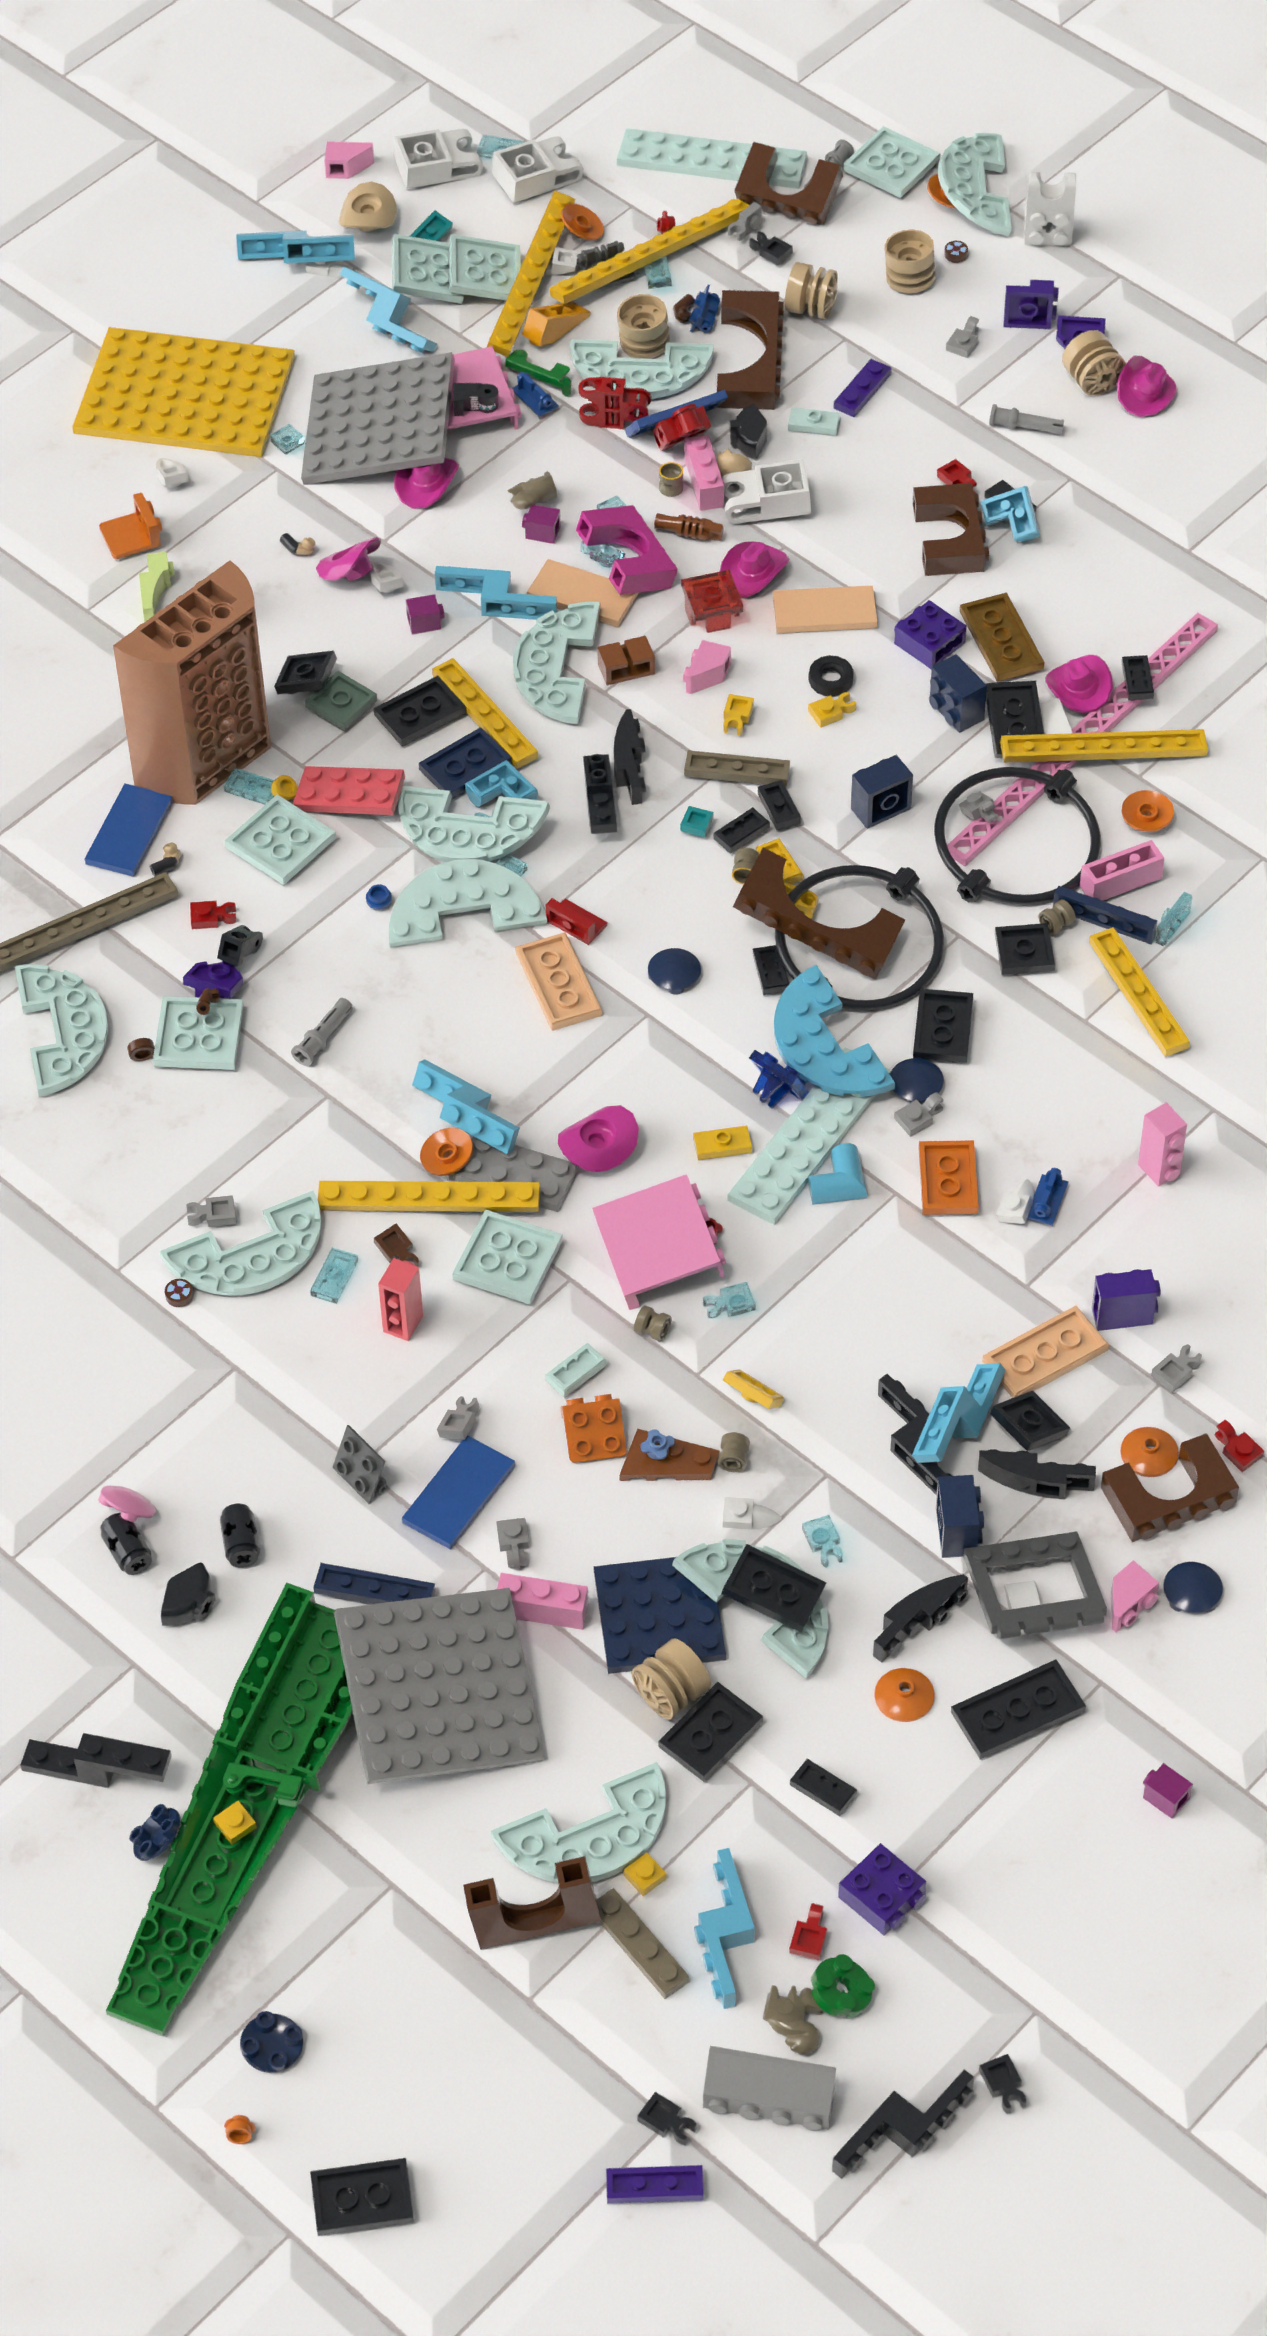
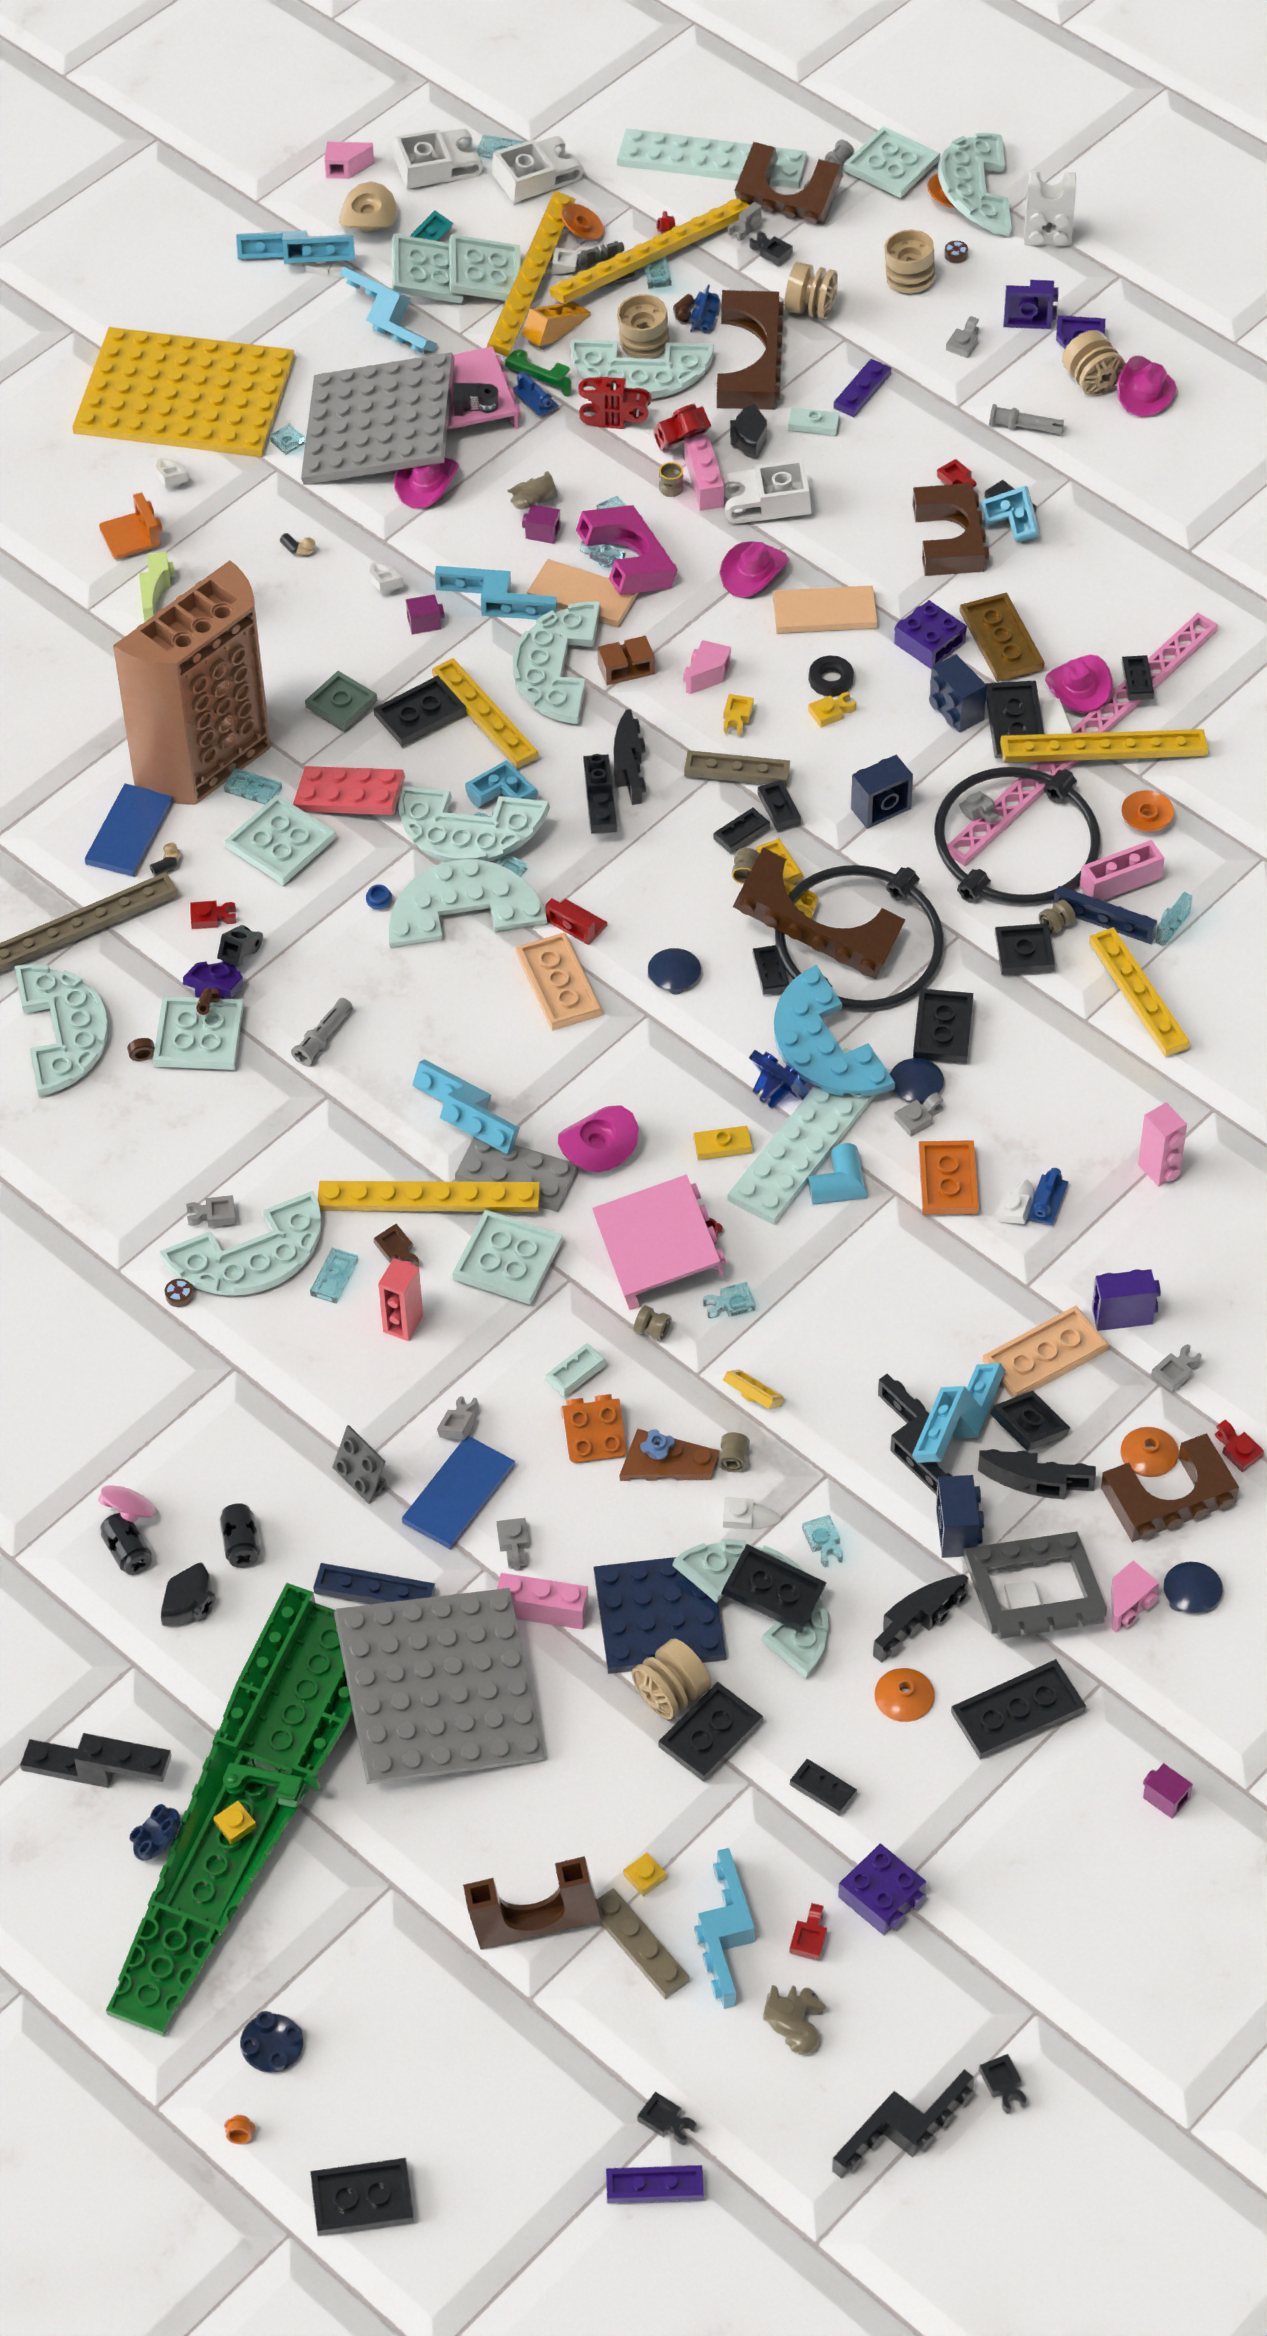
yellow tile [271,775,298,802] -> none
black plate [274,650,337,695] -> none
dark pink hat [316,537,381,581] -> none
dark blue plate [418,727,512,799] -> none
orange dish [420,1128,473,1176] -> none
light aqua plate [490,1762,666,1883] -> none
blue tile [624,390,728,438] -> none
dark orange hinge [654,513,724,541] -> none
teal plate [680,806,713,838] -> none
clear red panel [681,570,743,633] -> none
light grey slope [703,2046,836,2131] -> none
tan hair [716,449,752,478] -> none
green plate [811,1954,875,2018] -> none

